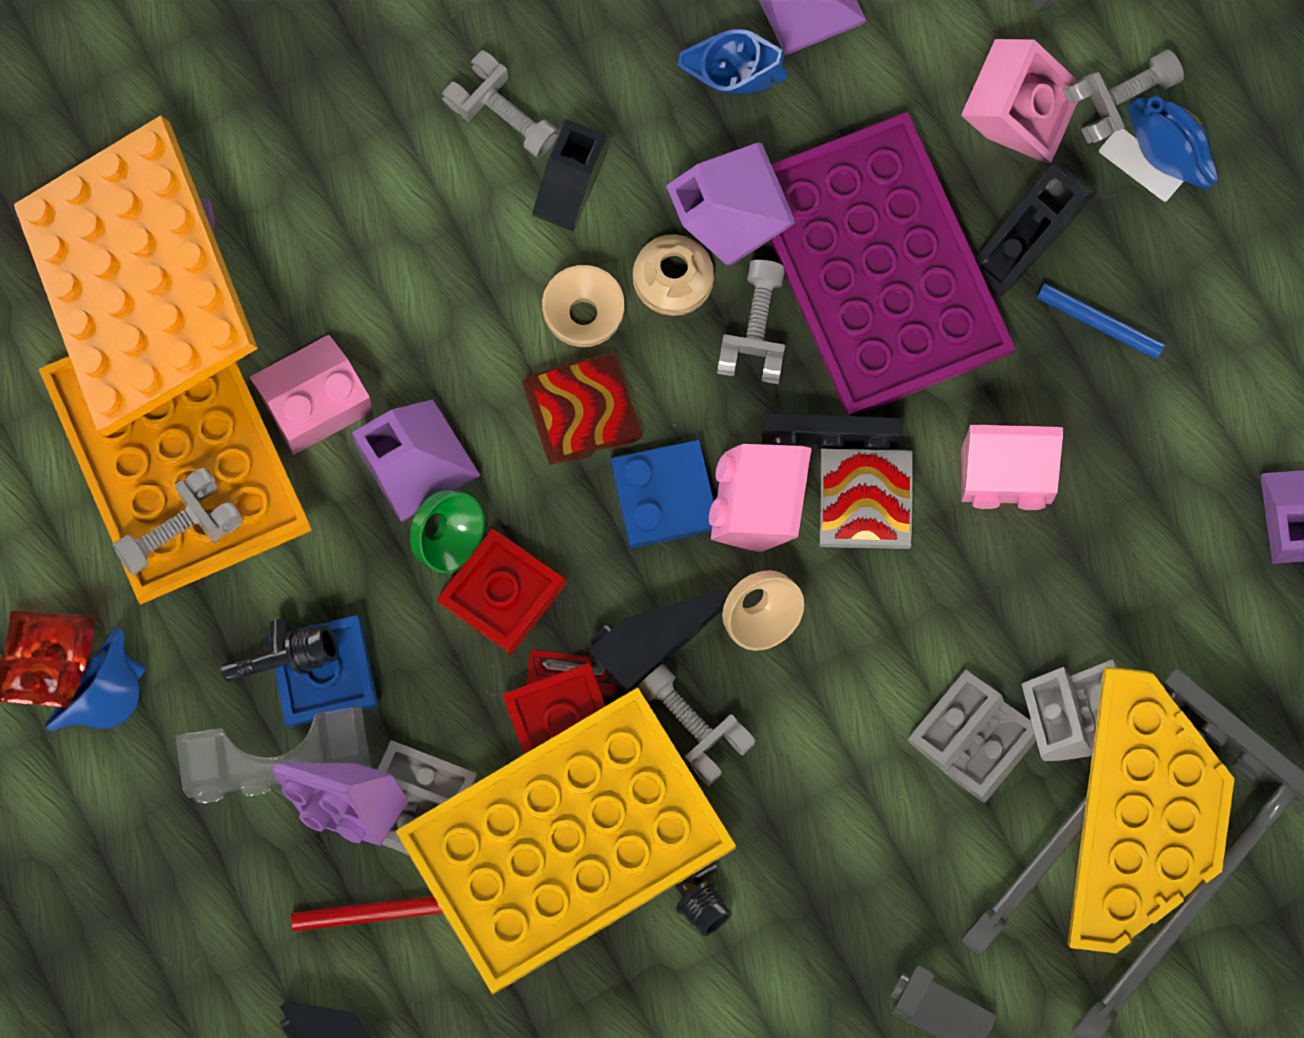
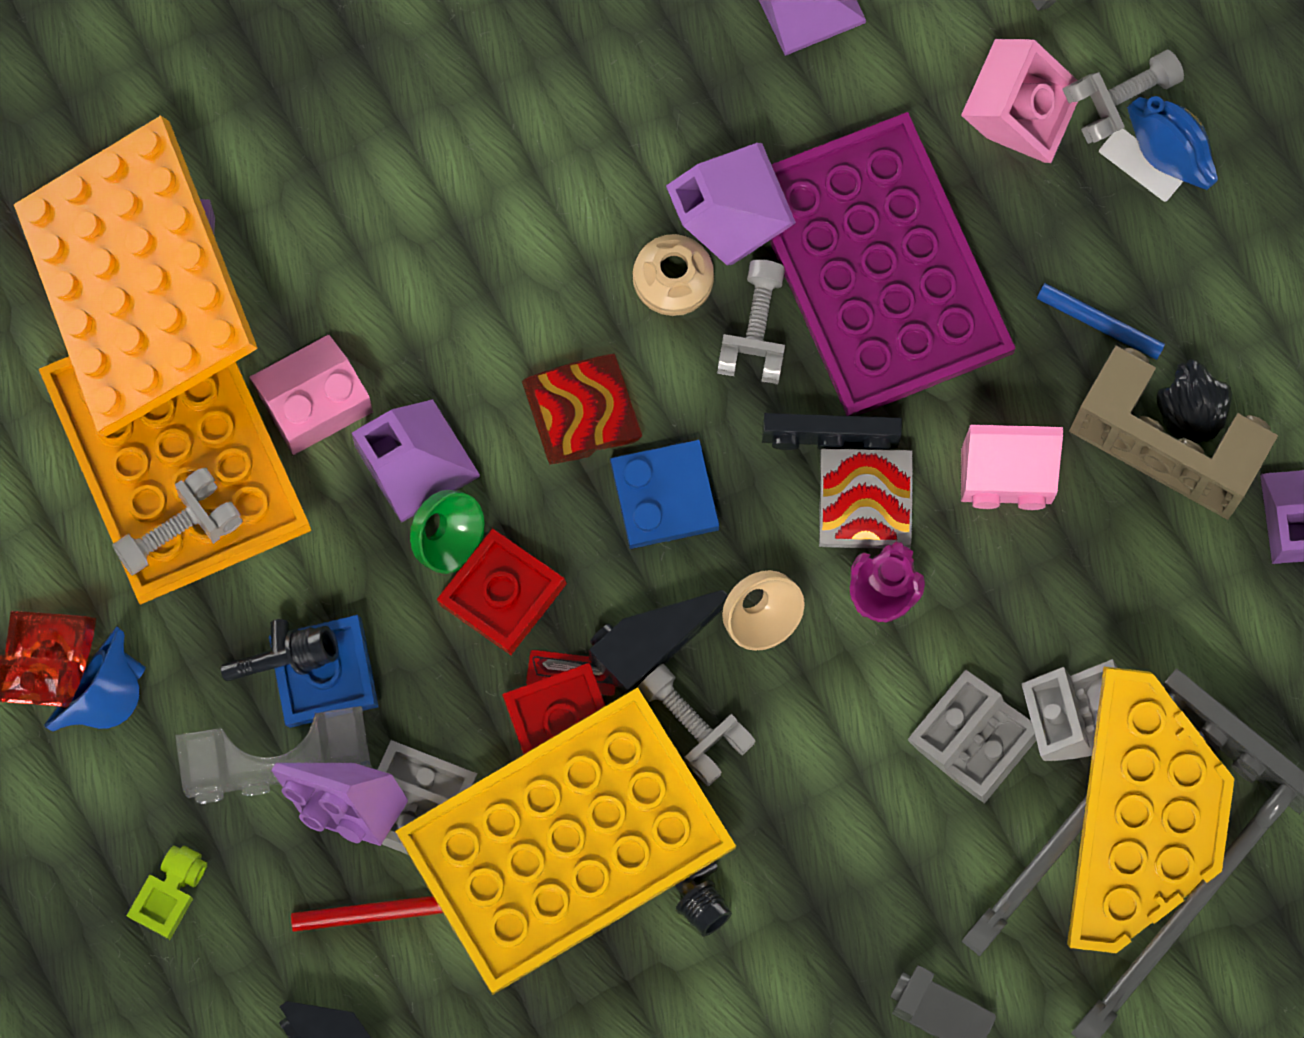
light grey bar [441,50,560,159] -> none
black slope [532,119,608,232] -> none
tan piece [542,265,624,347] -> none
blue hat [677,29,787,95] -> none
bright pink slope [709,444,811,552] -> none
black slope [975,162,1097,297] -> none
none -> lime plate [126,845,207,940]
none -> magenta hair [850,541,925,623]
none -> dark tan plate [1069,346,1278,520]
none -> black hair [1156,359,1232,443]

